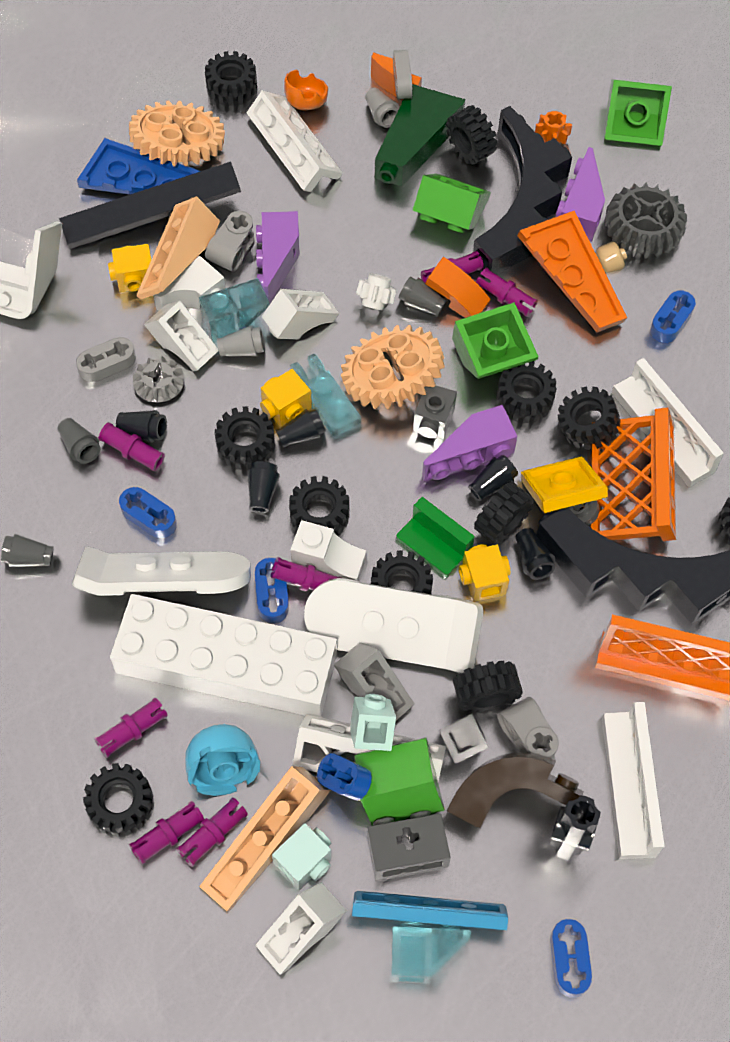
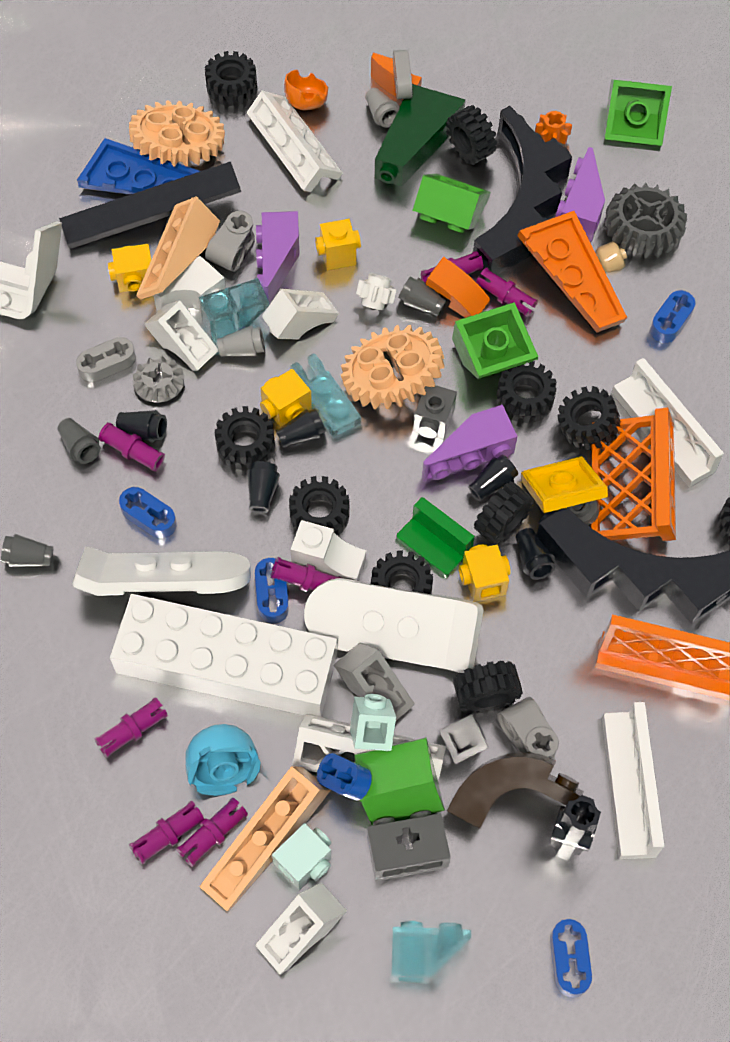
black tyre [83,763,154,837] -> none
dark azure tile [352,891,508,930] -> none
none -> yellow brick [315,218,361,271]

